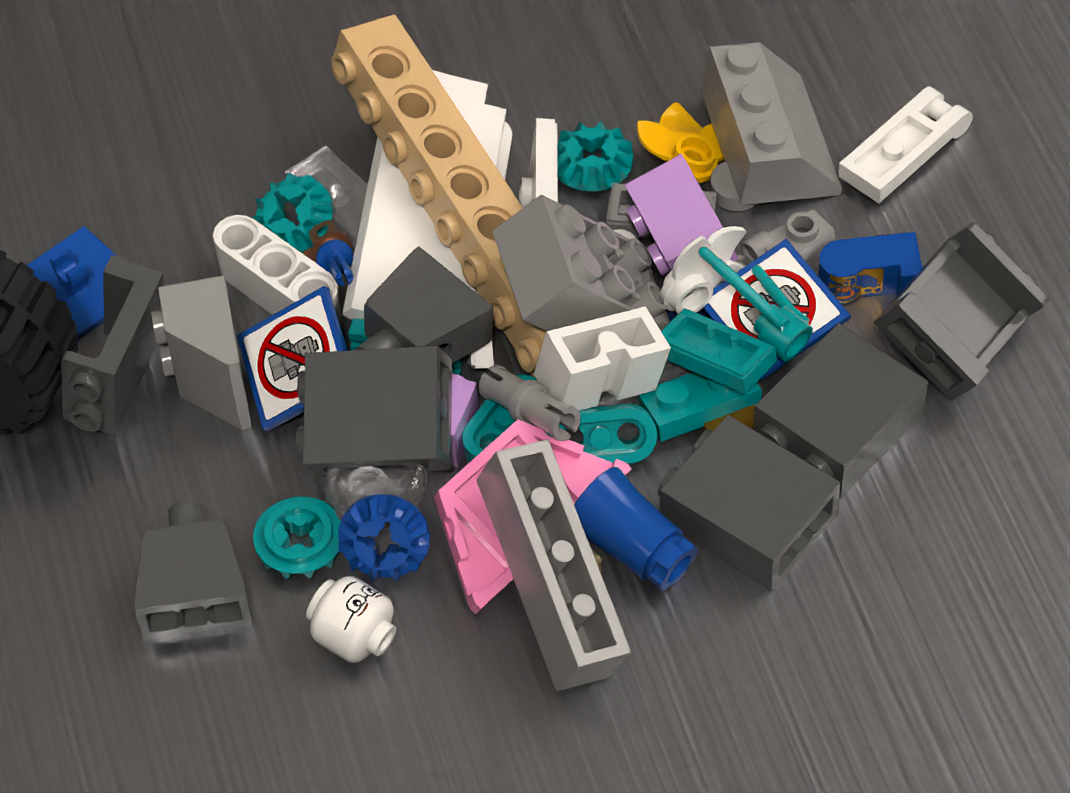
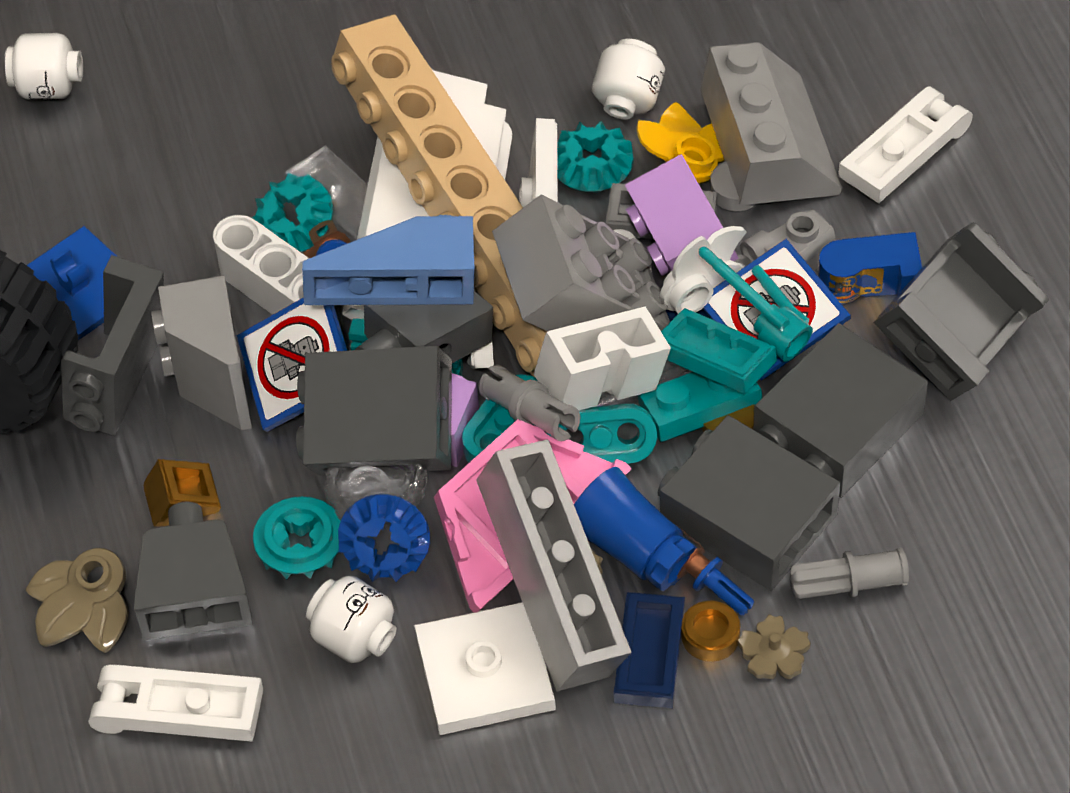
none -> white head [5,33,83,100]
none -> dark tan plate [26,548,129,653]
none -> white plate [89,665,263,742]
none -> pearl gold slope [143,459,221,527]
none -> medium blue slope [302,215,474,305]
none -> white plate [414,602,556,735]
none -> white head [592,39,665,119]
none -> dark blue tile [614,592,685,709]
none -> blue piece [677,526,754,615]
none -> pearl gold tile [681,601,740,662]
none -> dark tan plant [738,614,811,679]
none -> light grey axle [790,548,909,599]

